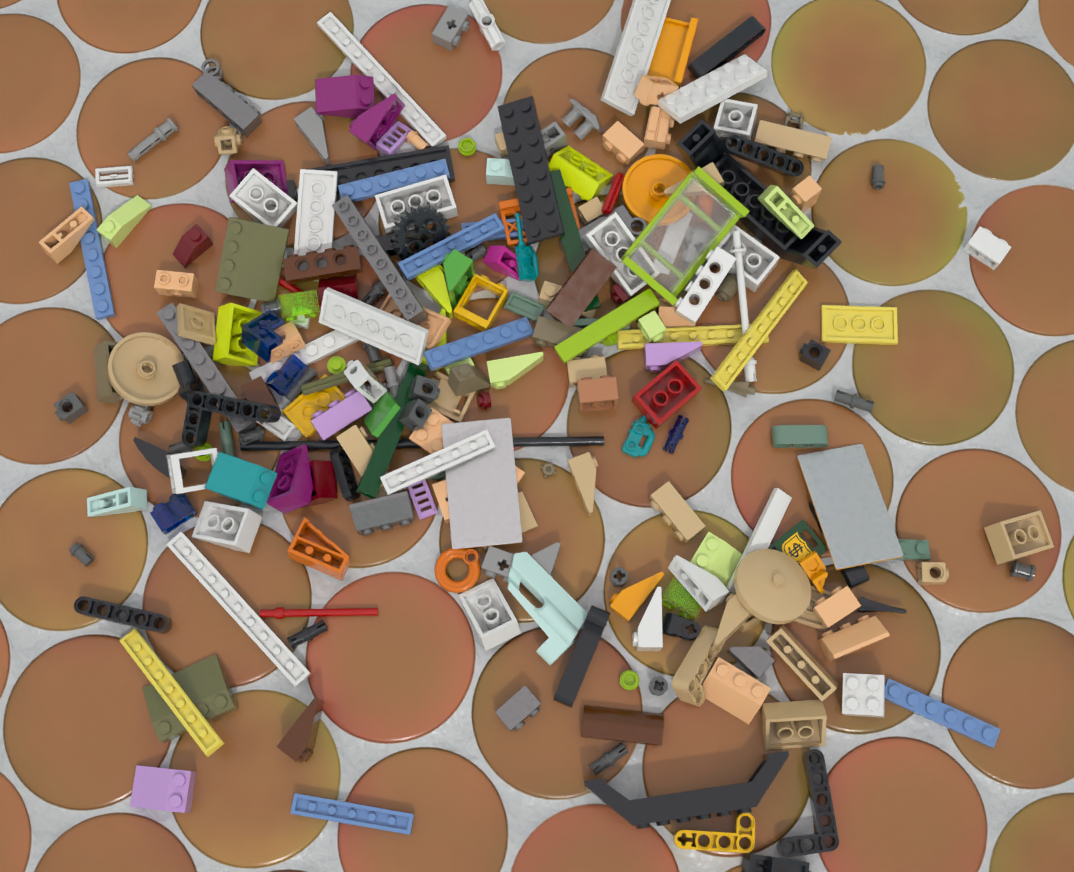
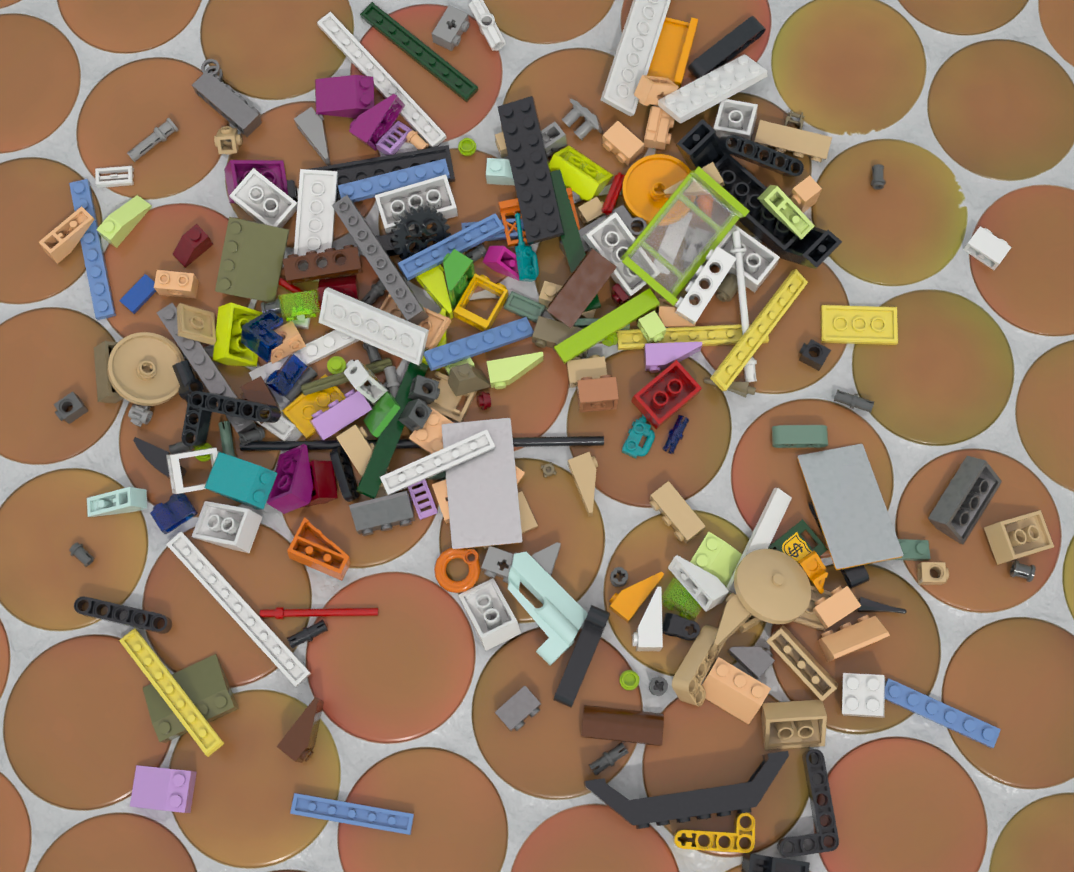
none -> blue tile [119,274,156,314]
none -> dark green tile [360,2,479,102]
none -> flat silver slope [928,456,1002,545]

